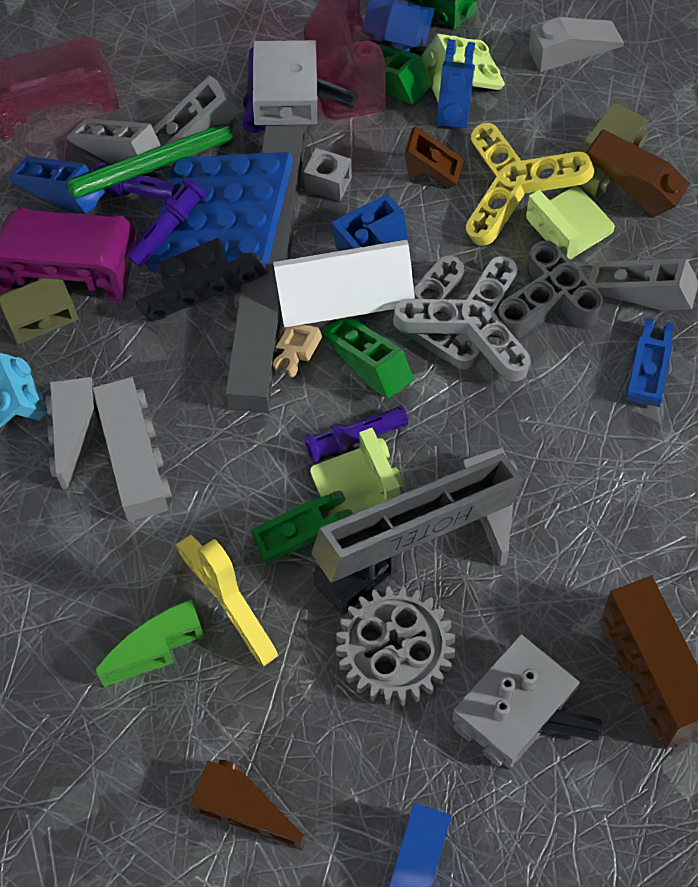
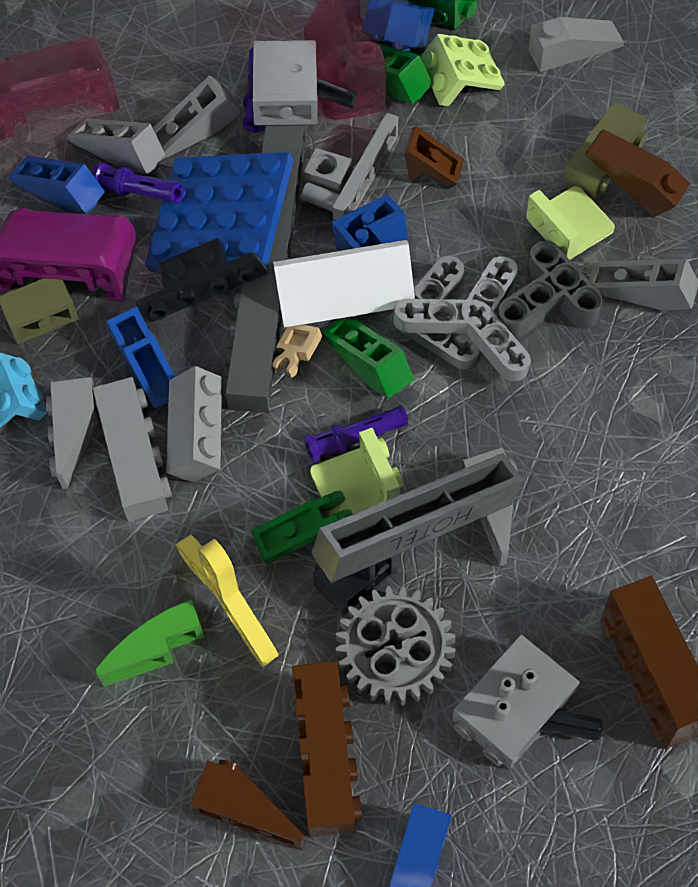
green axle [67,124,233,199] -> none
dark purple pin [125,177,207,268] -> none
blue hinge [436,39,475,129] -> none
light yellow piece [466,123,594,246] -> none
blue hinge [626,318,674,407] -> none
none -> blue slope [106,306,175,410]
none -> light grey brick [166,366,222,483]
none -> reddish brown wedge [292,661,362,837]
none -> light grey piece [301,113,398,221]

